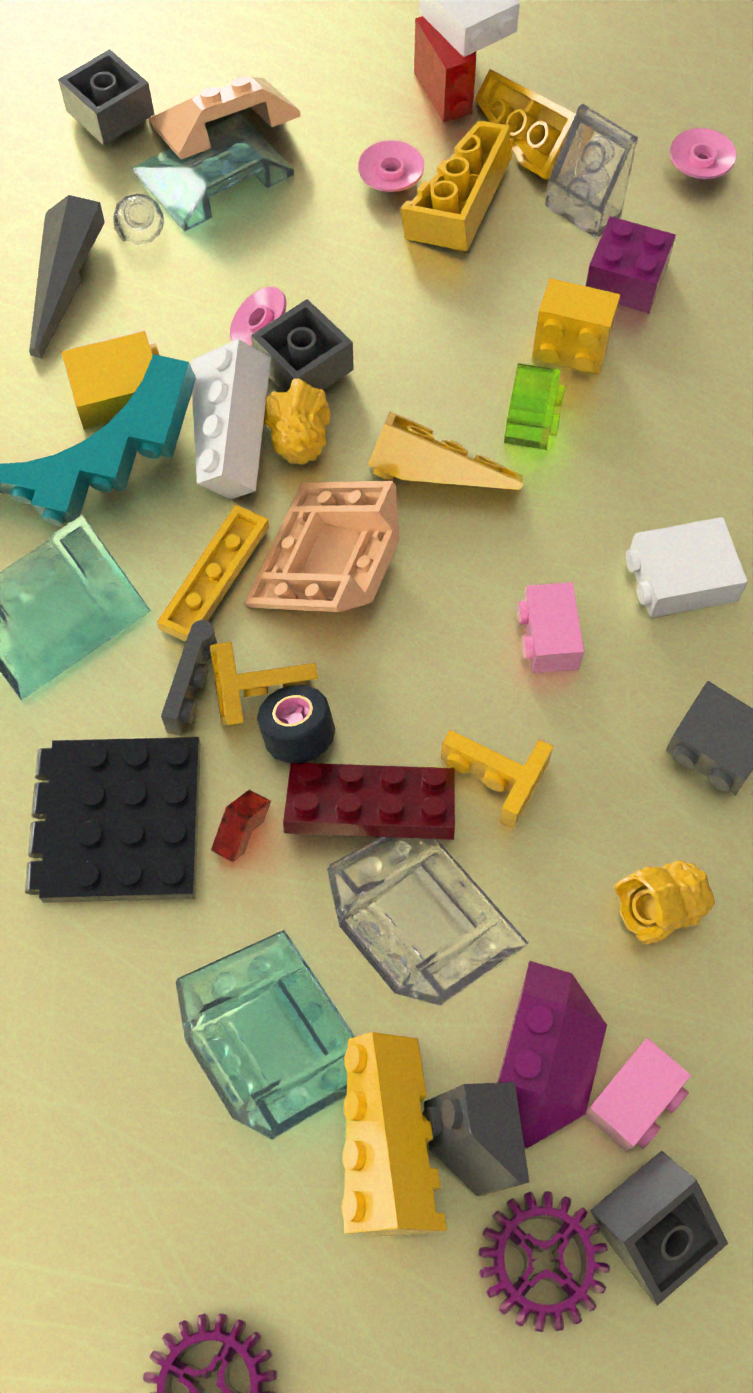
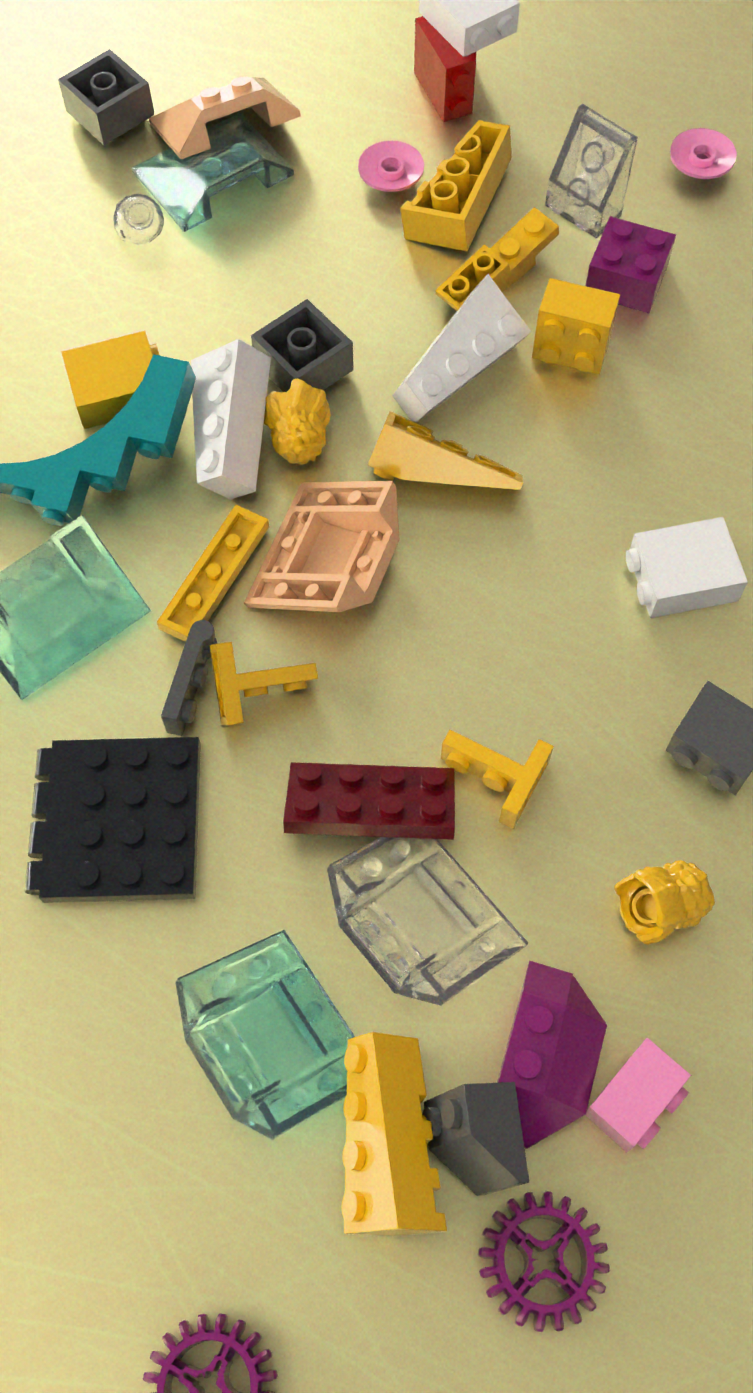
dark grey wedge [29,195,105,358] -> none
clear red piece [211,789,271,862] -> none
bright pink dish [230,287,287,346] -> none
black wheel [257,685,335,763] -> none
yellow wedge [474,69,598,180] -> none
clear neon green brick [504,363,565,450] -> none
bright pink brick [517,582,584,673] -> none
dark grey slope [590,1151,728,1306] -> none
none -> white wedge [392,274,531,423]
none -> yellow slope [435,207,559,311]

